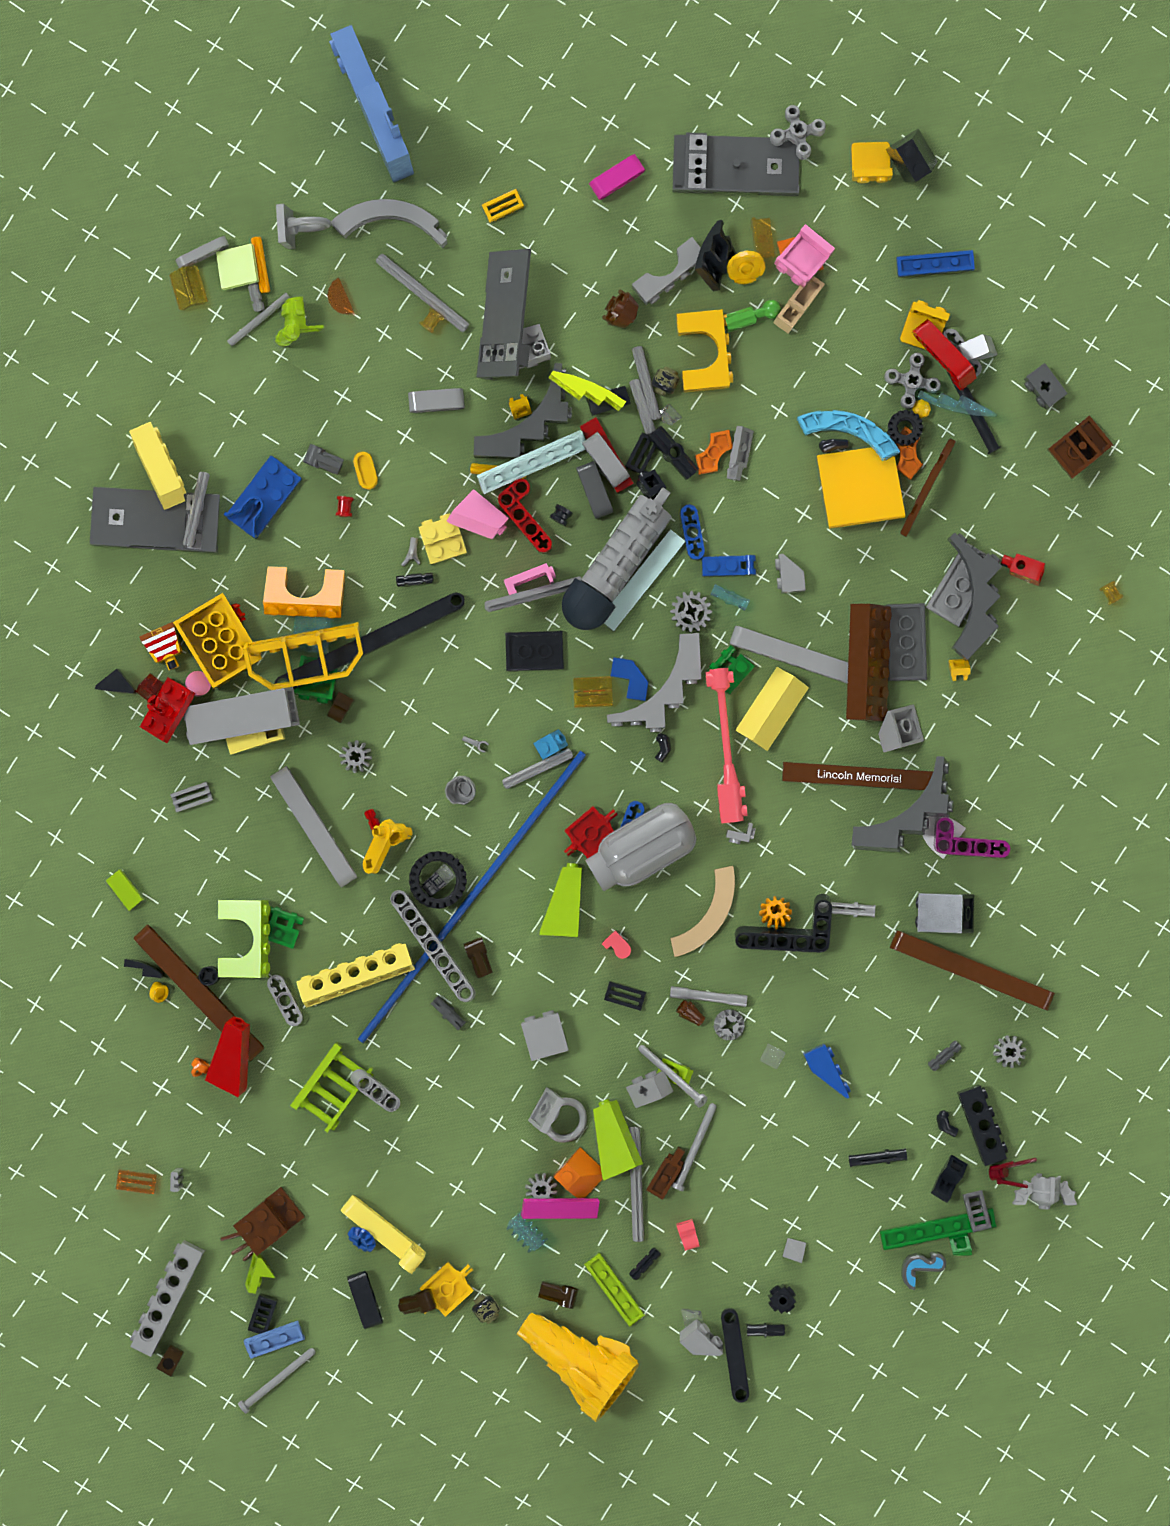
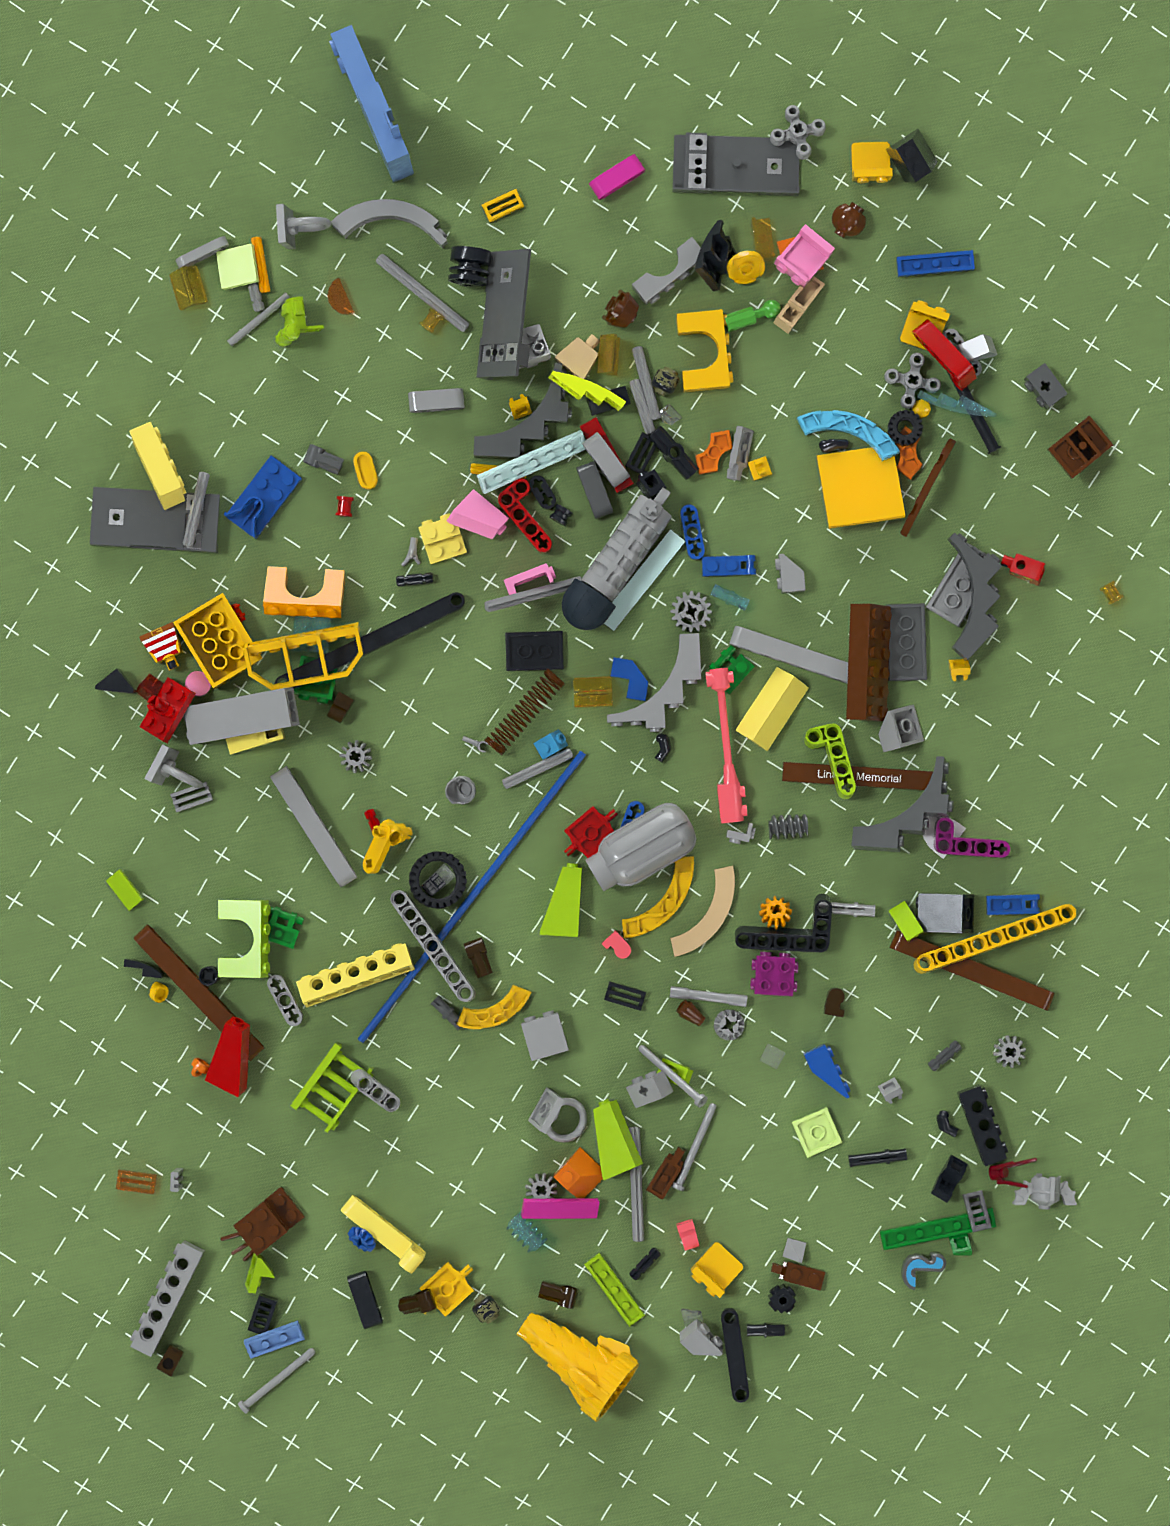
none -> light grey tile [144,744,203,788]
none -> black wheel [448,246,491,287]
none -> yellow tile [457,985,532,1029]
none -> reddish brown piece [484,669,565,756]
none -> black beam [529,475,556,510]
none -> tan torso [555,334,600,380]
none -> clear yellow panel [597,334,620,376]
none -> yellow tile [622,856,694,939]
none -> yellow bracket [691,1242,743,1298]
none -> yellow tile [747,456,772,481]
none -> magenta brick [750,951,798,996]
none -> dark grey piece [768,814,808,839]
none -> reddish brown hinge [771,1261,825,1291]
none -> yellowish green tile [792,1107,842,1158]
none -> lime beam [804,724,856,799]
none -> dark brown leg [823,988,845,1018]
none -> reddish brown plant [832,202,866,238]
none -> light grey tile [878,1077,903,1104]
none -> lime slope [888,901,924,942]
none -> yellow beam [913,904,1076,974]
none -> blue plate [986,894,1040,915]

